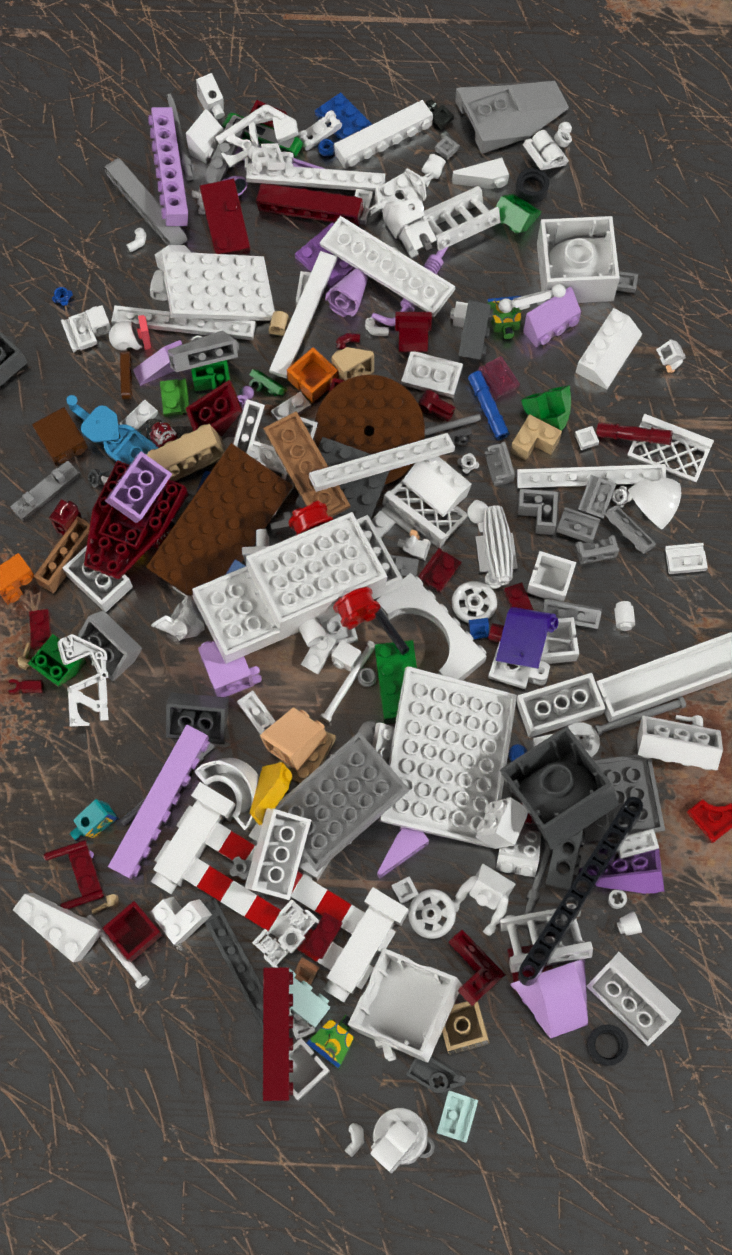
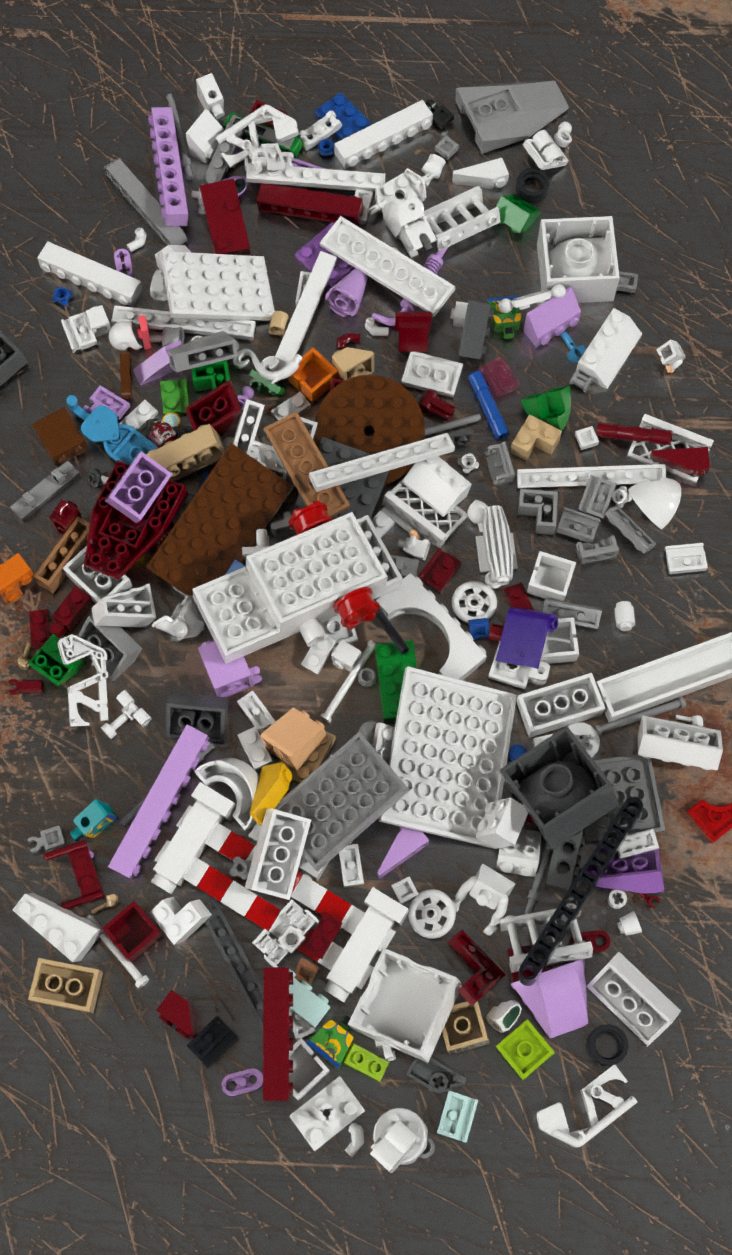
none -> light grey plate [27,825,66,853]
none -> tan brick [28,958,103,1014]
none -> white brick [37,241,143,307]
none -> dark red brick [50,586,94,638]
none -> lavender plate [83,385,130,420]
none -> white wedge [91,583,157,627]
none -> white bar [101,690,152,739]
none -> lavender beam [114,249,134,277]
none -> light grey piece [150,327,184,347]
none -> dark red slope [156,989,197,1039]
none -> light aqua tile [162,412,181,431]
none -> black plate [187,1016,238,1068]
none -> lavender plate [221,1068,263,1096]
none -> white plant [233,349,302,384]
none -> white brick [238,727,273,774]
none -> white plate [289,1076,365,1152]
none -> white plate [339,844,364,888]
none -> lime plate [342,1043,389,1082]
none -> white rock [485,1000,522,1033]
none -> lime plate [495,1019,555,1080]
none -> white piece [536,1065,637,1147]
none -> dark azure bar [561,332,586,363]
none -> light grey bush [569,370,593,392]
none -> dark red plate [569,930,611,953]
none -> dark red hand [637,893,660,909]
none -> dark red slope [650,447,710,477]

